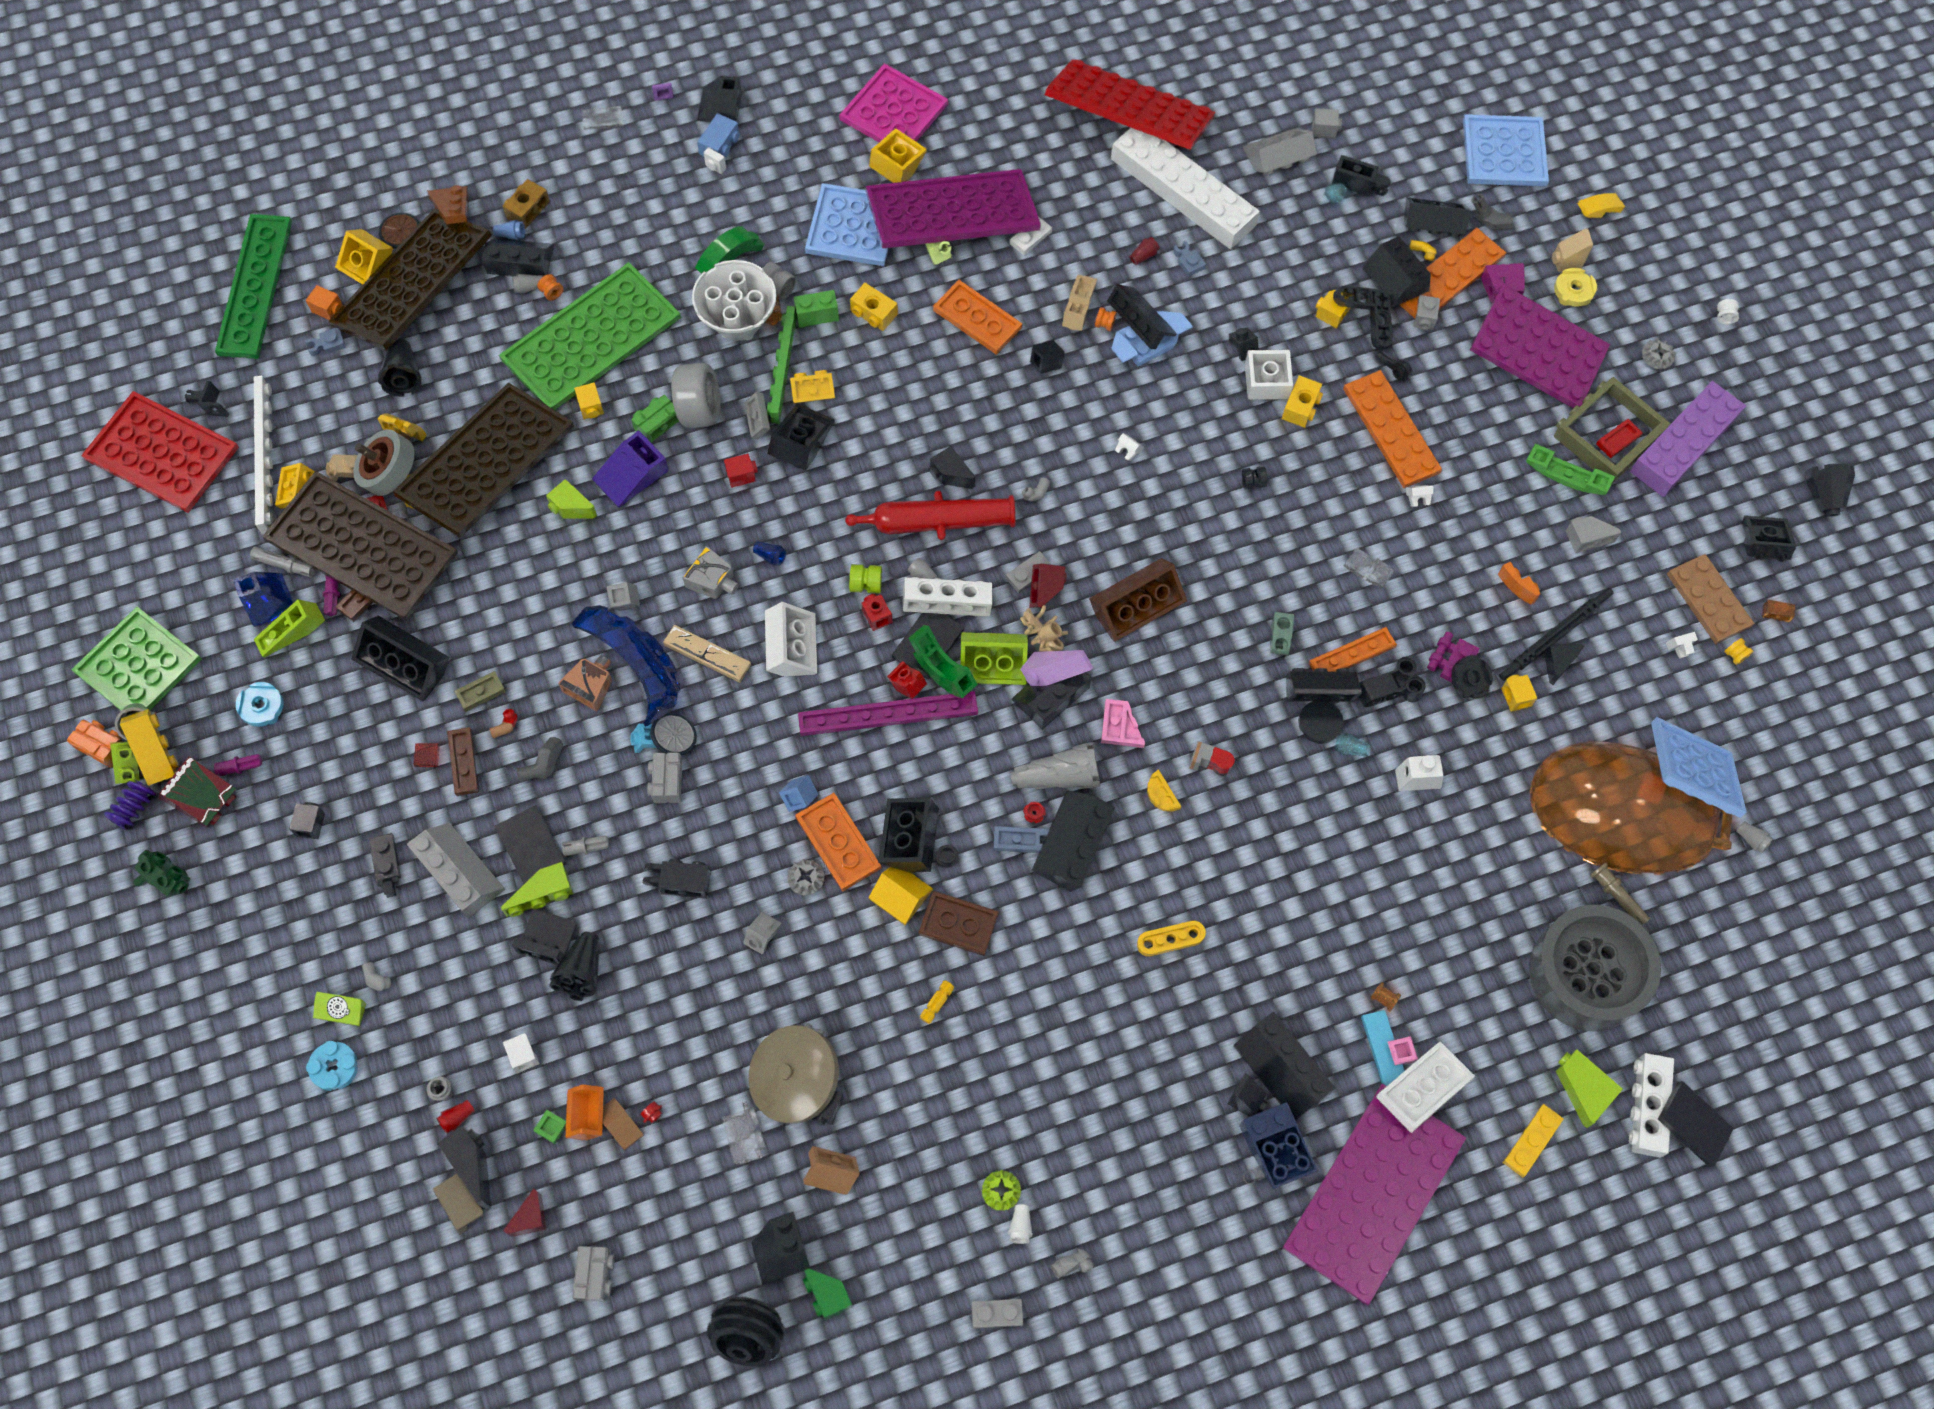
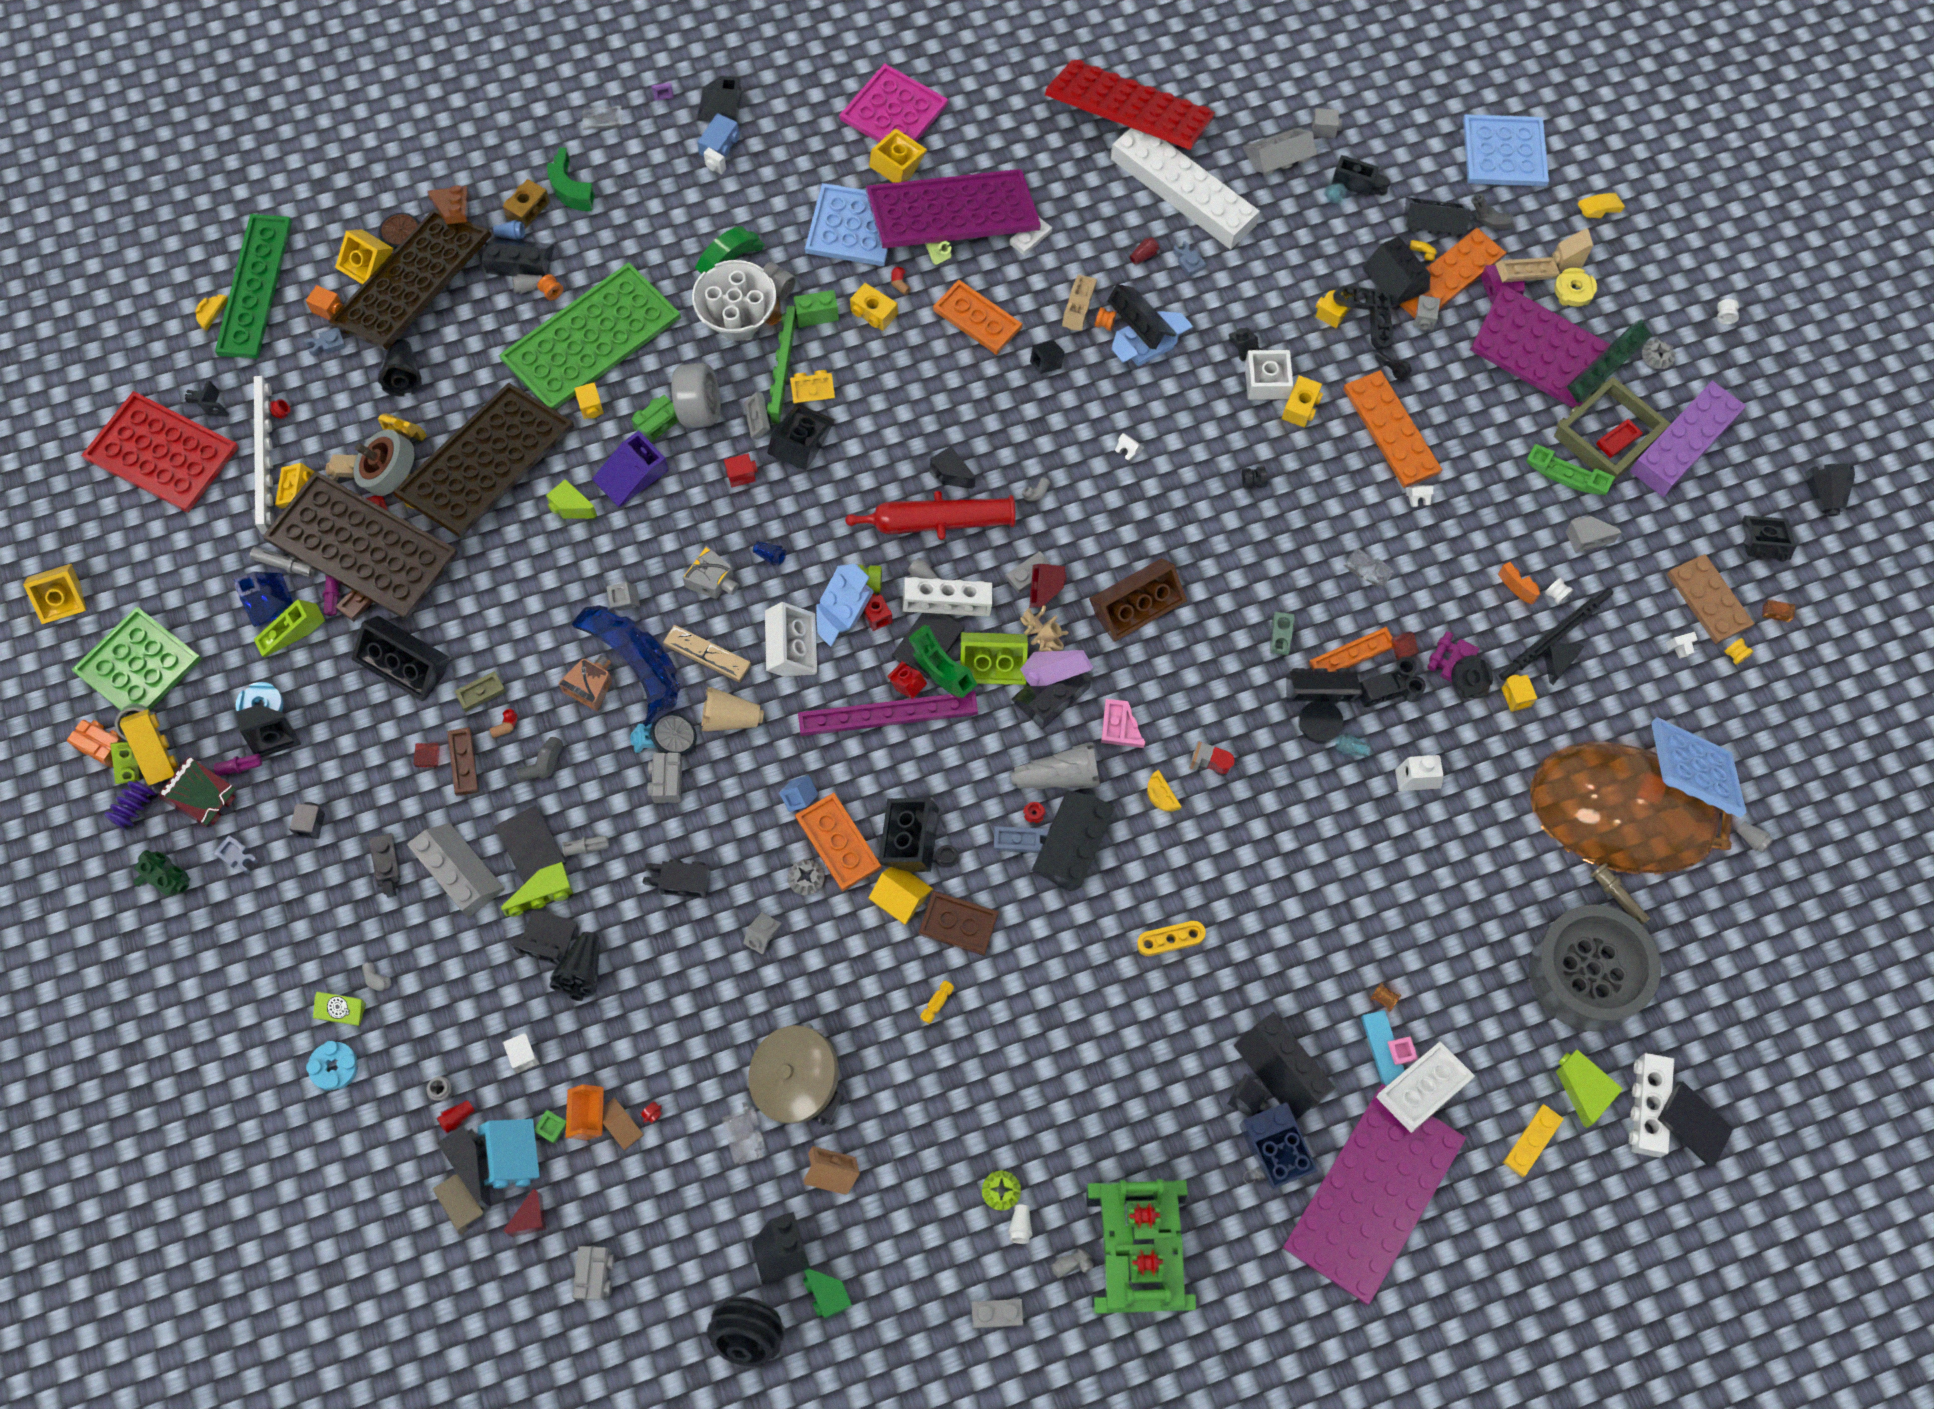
none -> yellow slope [23,564,86,624]
none -> yellow tile [195,294,228,331]
none -> sand blue plate [213,835,258,874]
none -> black slope [237,704,301,757]
none -> red plate [270,399,290,419]
none -> medium azure panel [477,1119,539,1189]
none -> green arch [547,147,595,212]
none -> tan cone [701,687,764,732]
none -> light blue piece [816,564,874,647]
none -> arm [891,267,911,296]
none -> bright green container [1086,1178,1196,1313]
none -> clear red tile [1391,631,1419,660]
none -> tan tile [1495,257,1560,282]
none -> white wheel [1545,578,1573,605]
none -> clear green plate [1566,319,1652,403]

